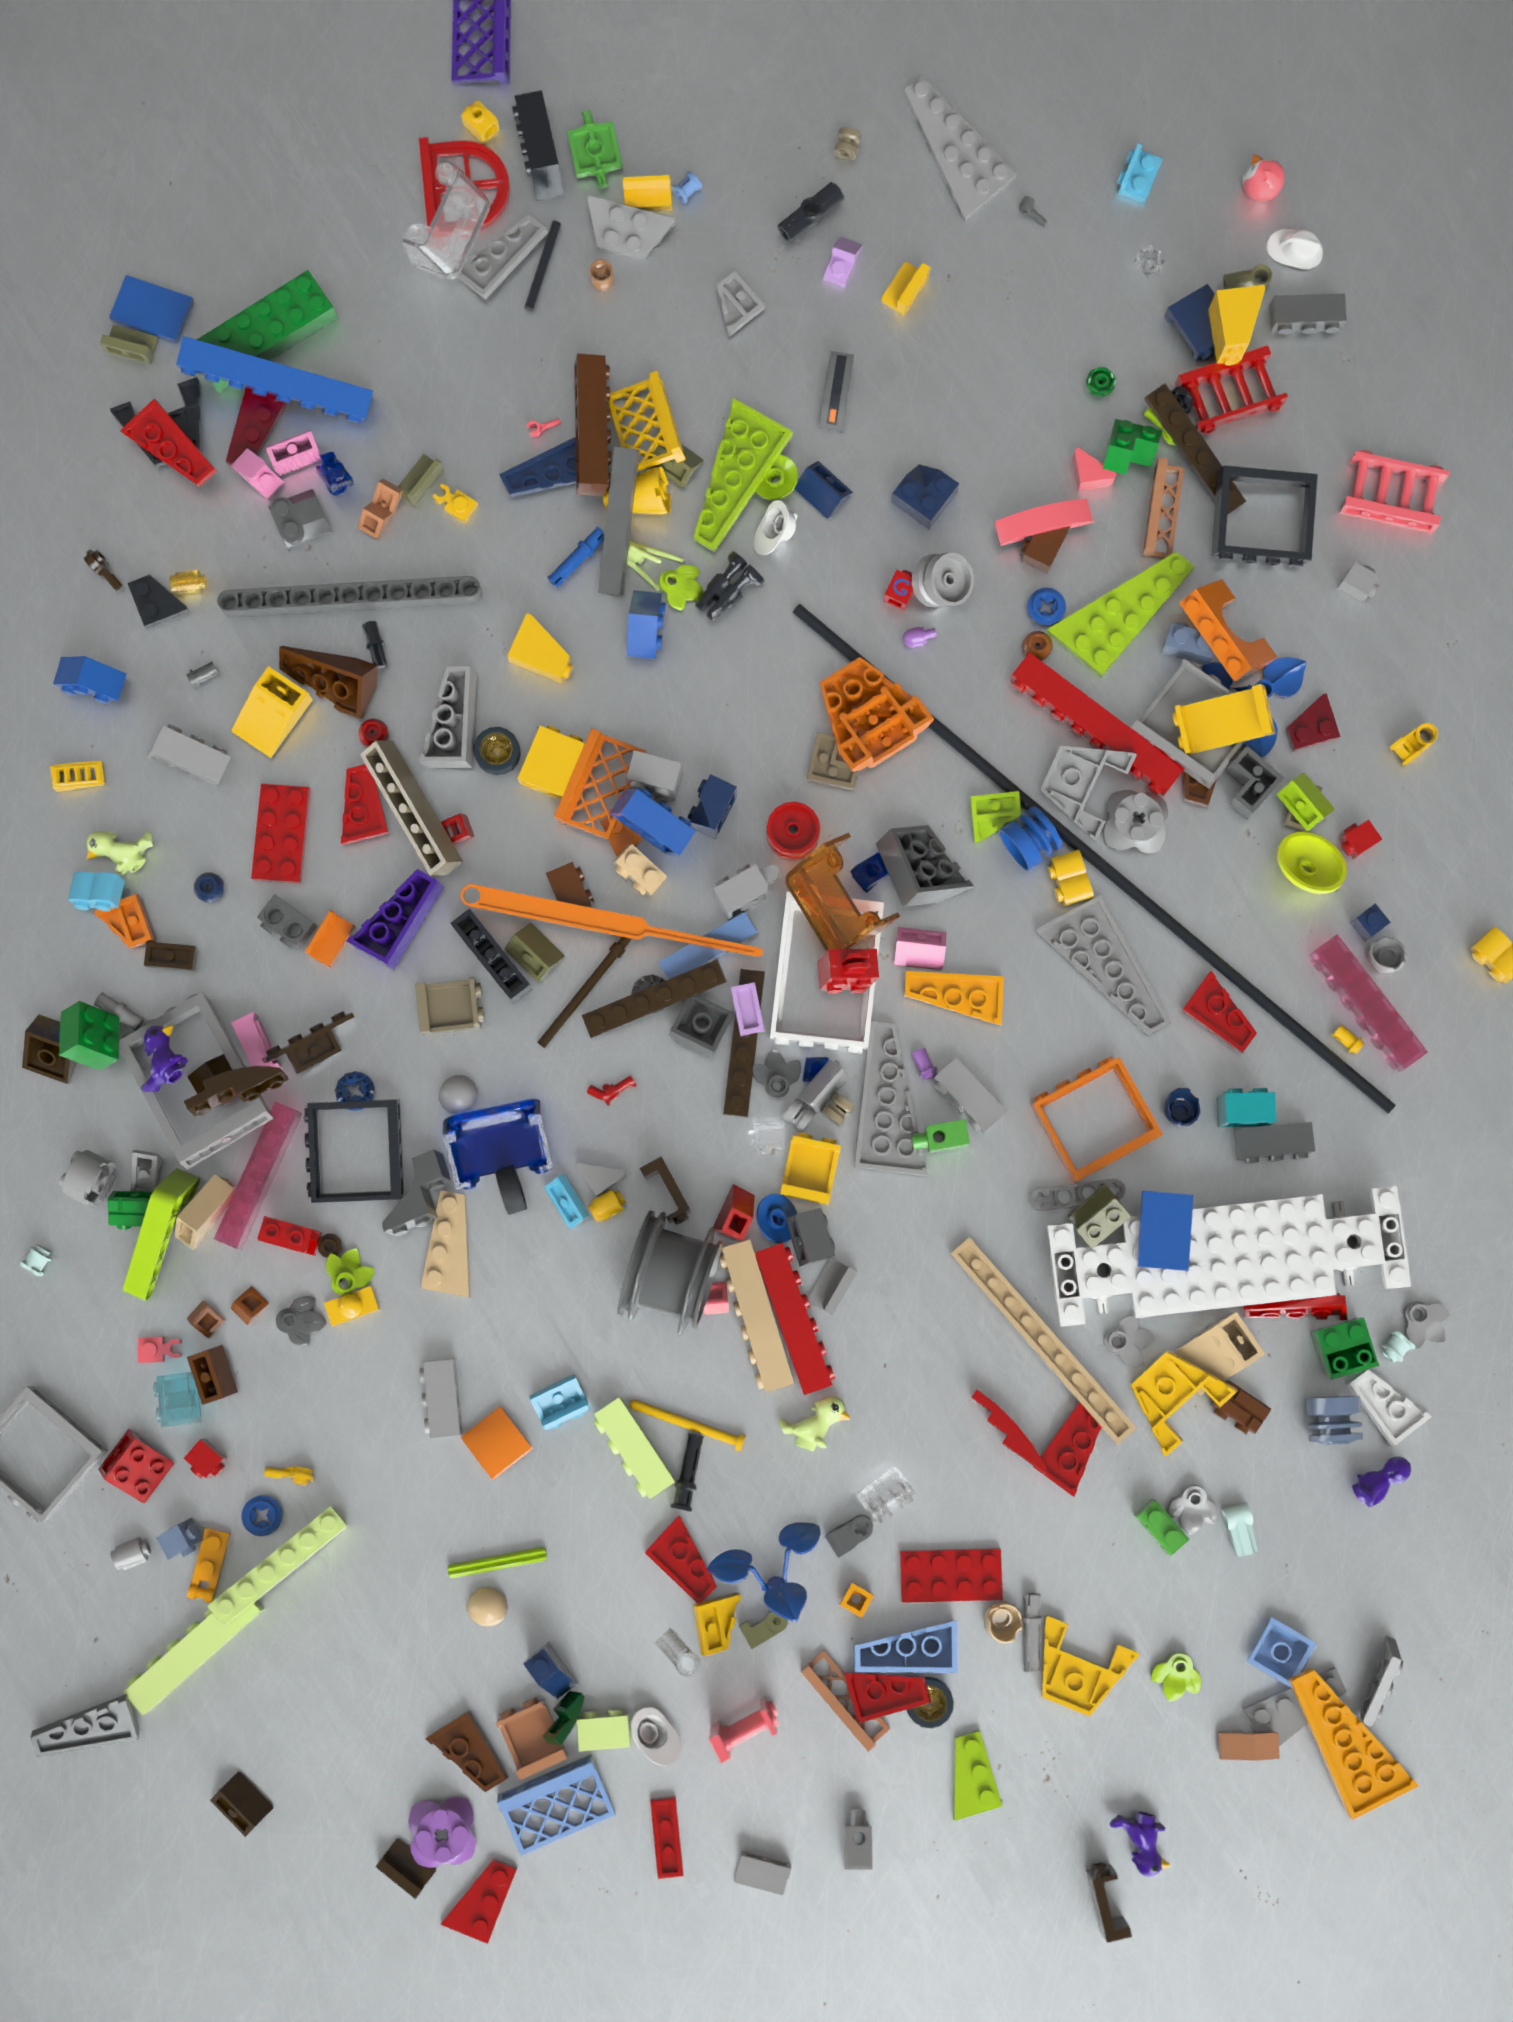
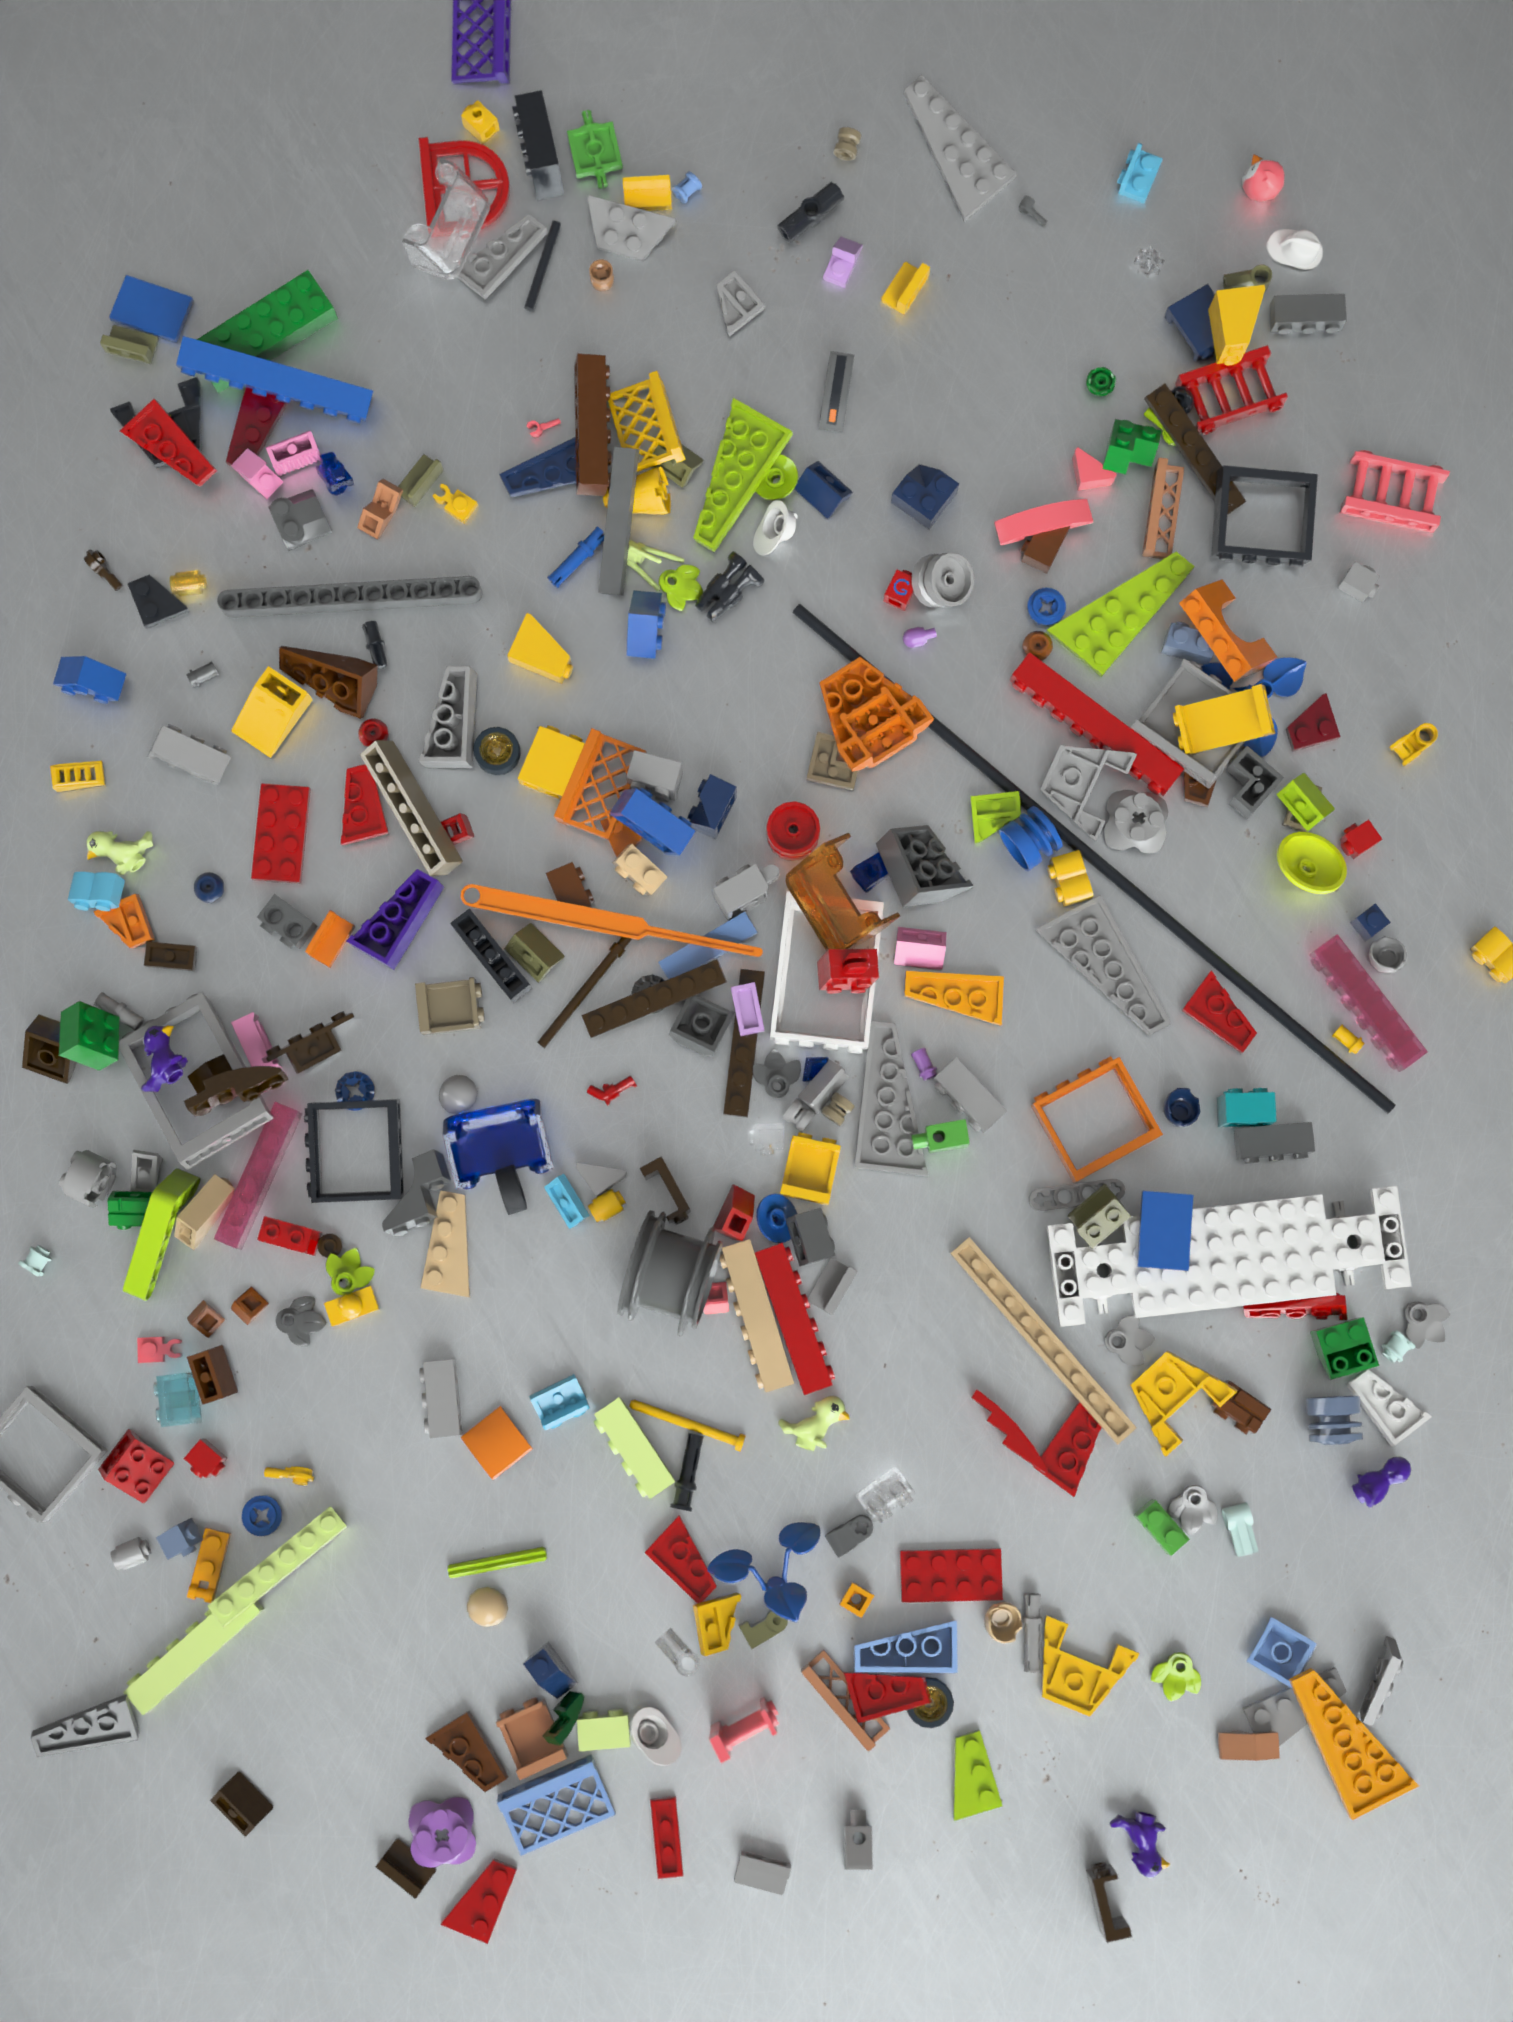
tan slope [1172,1312,1265,1396] -> none

